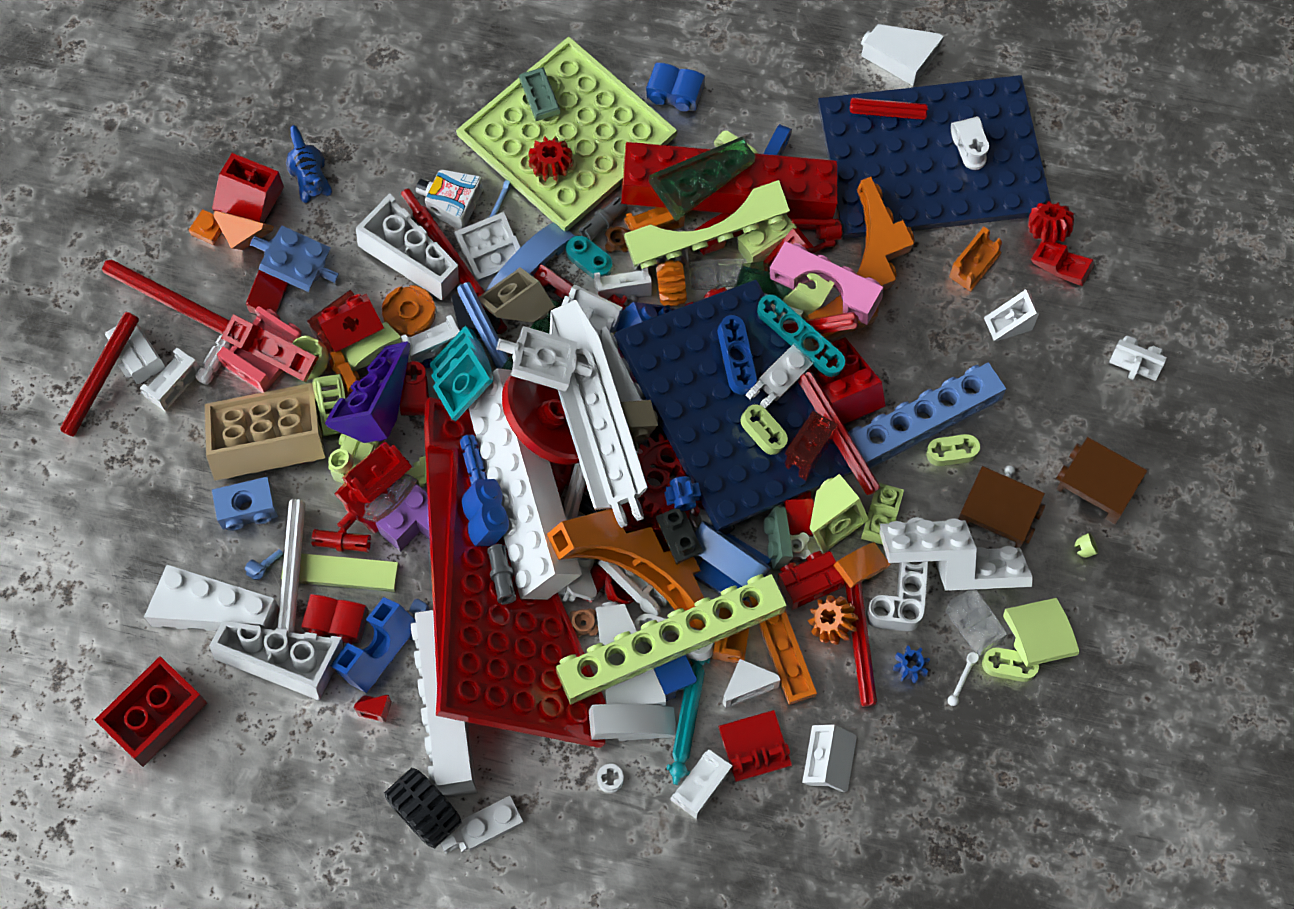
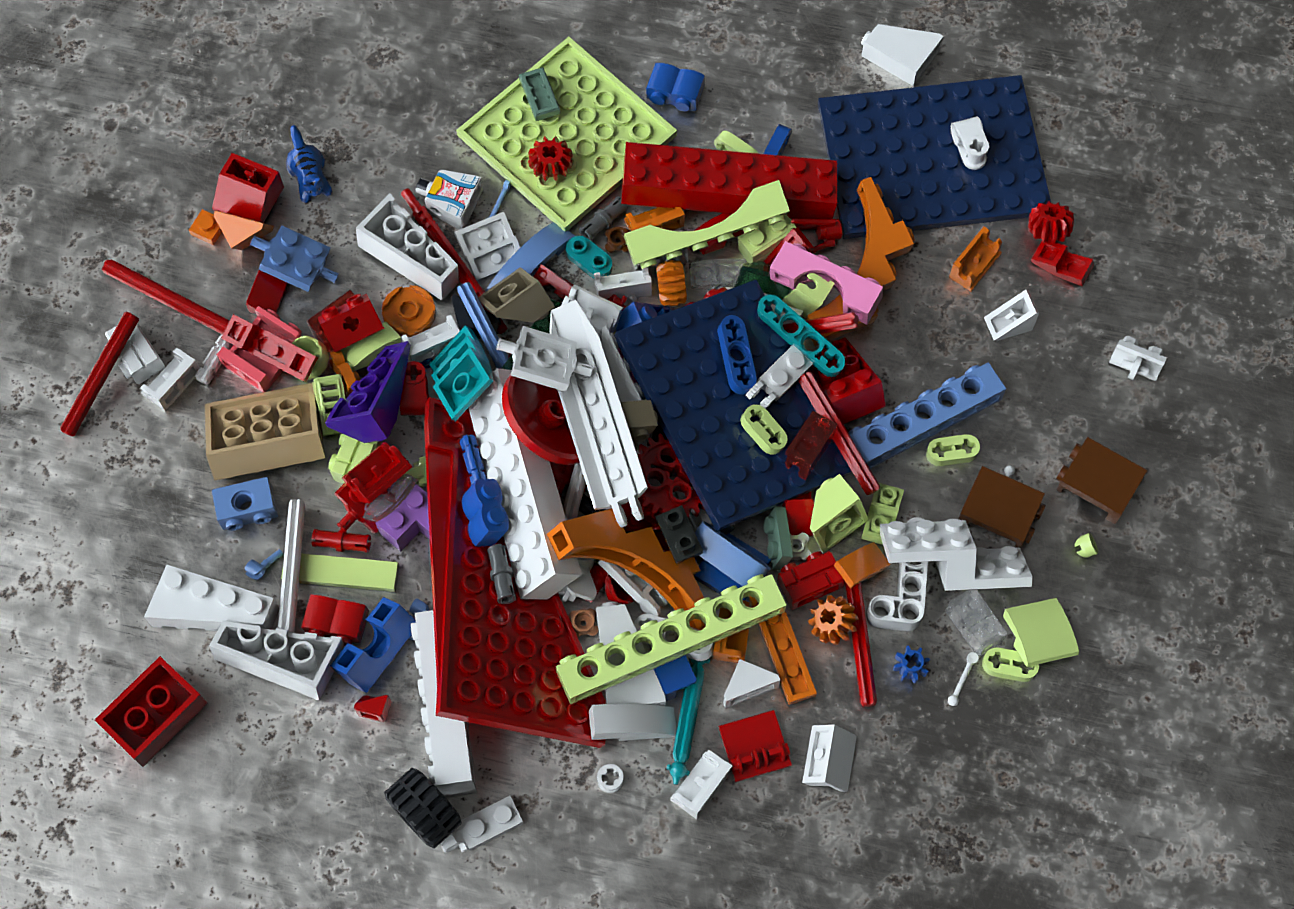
yellowish green hinge [328,449,354,474] -> none
clear green wing [649,137,756,221] -> none
blue gear [664,476,701,511] -> none
red axle [850,98,928,120] -> none

